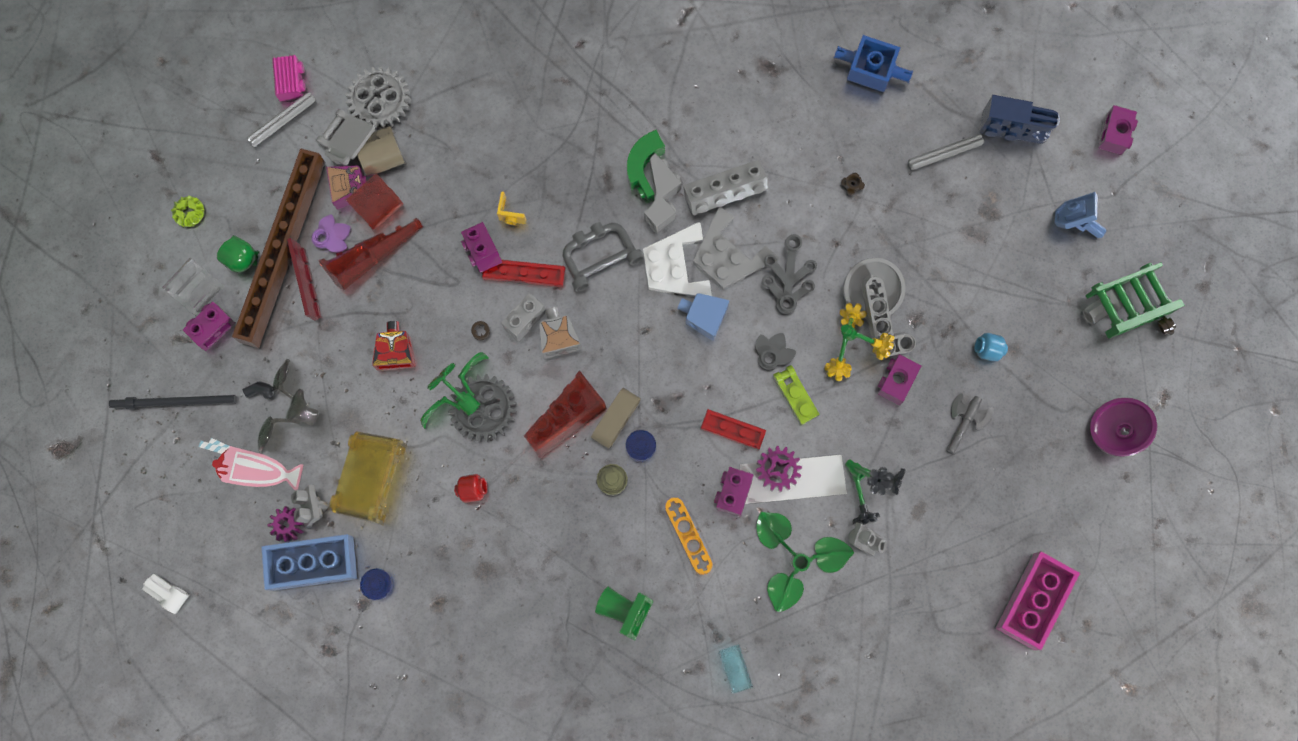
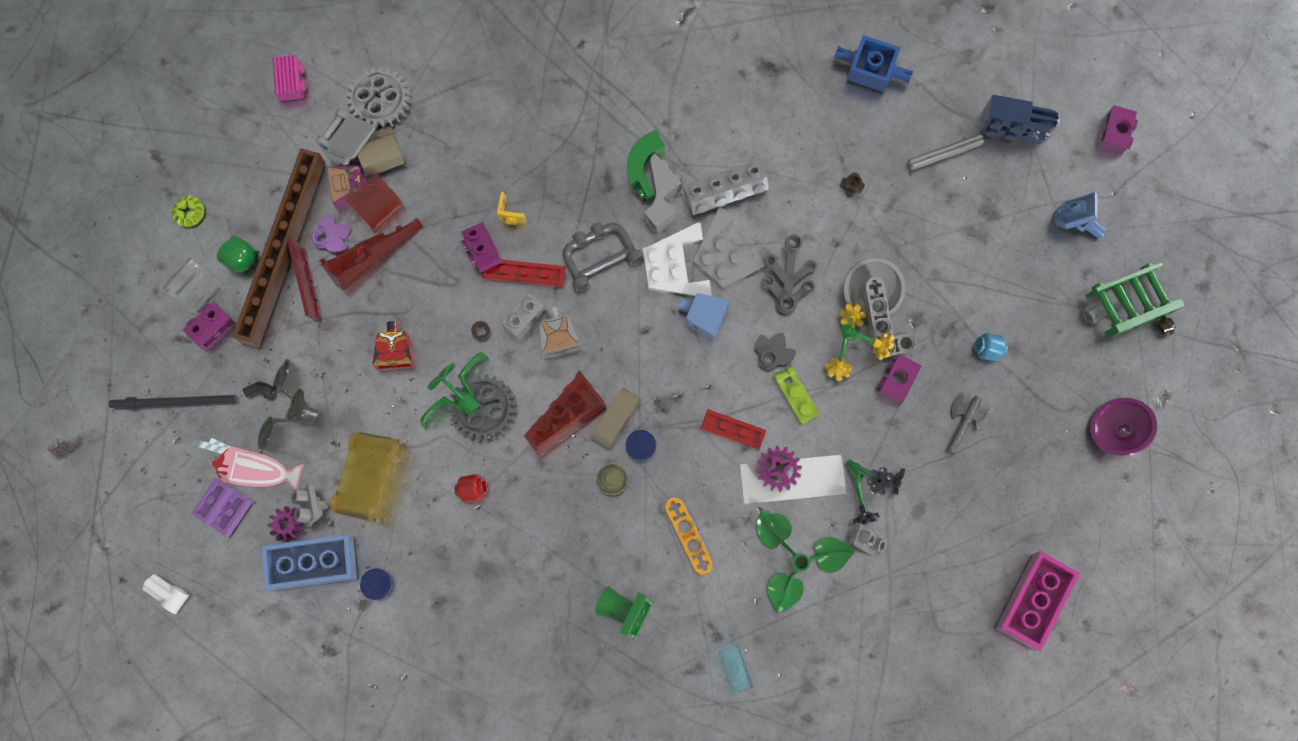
light grey axle [247,92,315,147] -> none
magenta brick [714,467,754,517] -> none
none -> medium lavender slope [191,478,253,537]

